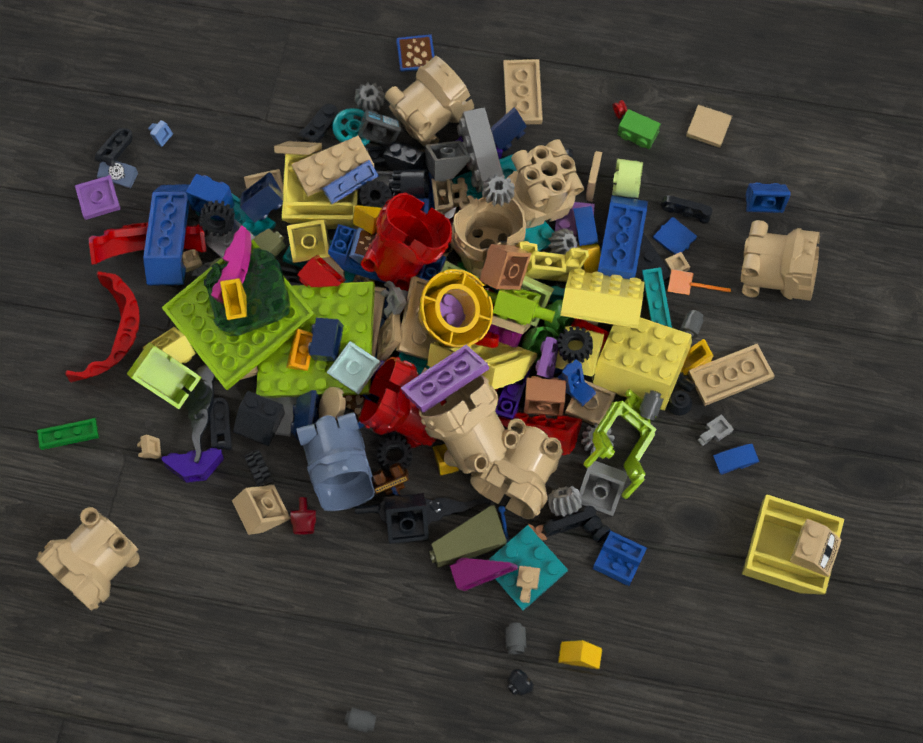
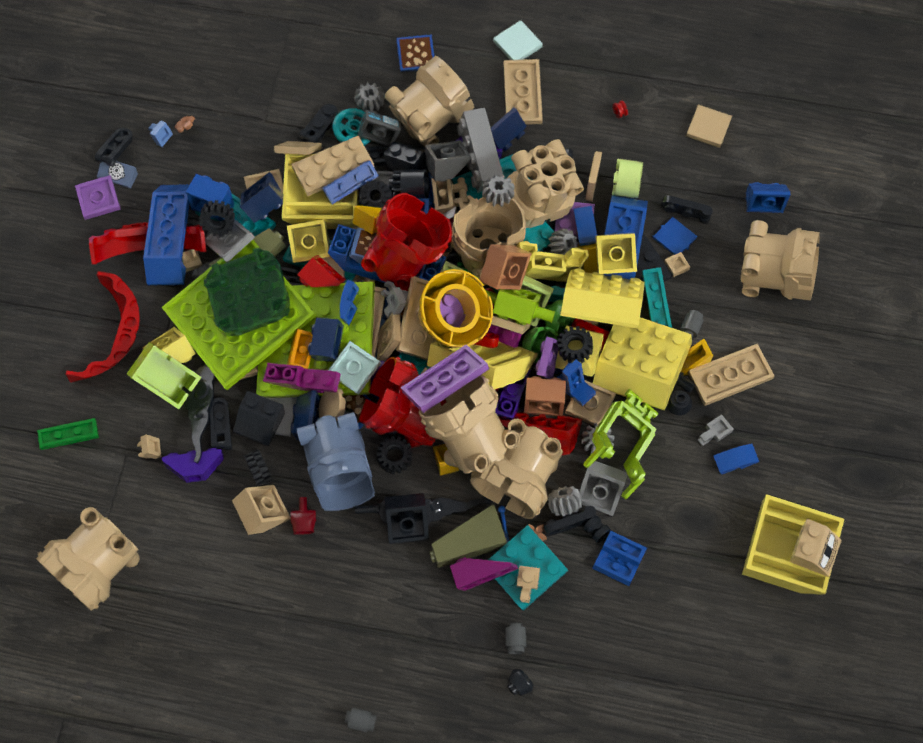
dark pink slope [211,225,251,304] -> none
yellow slope [220,278,247,320] -> none
reddish brown hips [373,462,409,496] -> none
yellow slope [558,641,602,669] -> none
bright green brick [617,109,661,149] -> none
dark grey brick [639,390,664,420] -> none
orange piece [667,269,731,295] -> none
none -> nougat plant [175,116,195,133]
none -> magenta slope [263,363,341,393]
none -> blue slope [340,280,359,325]
none -> light aqua tile [493,20,542,60]
none -> light yellow slope [595,233,637,274]

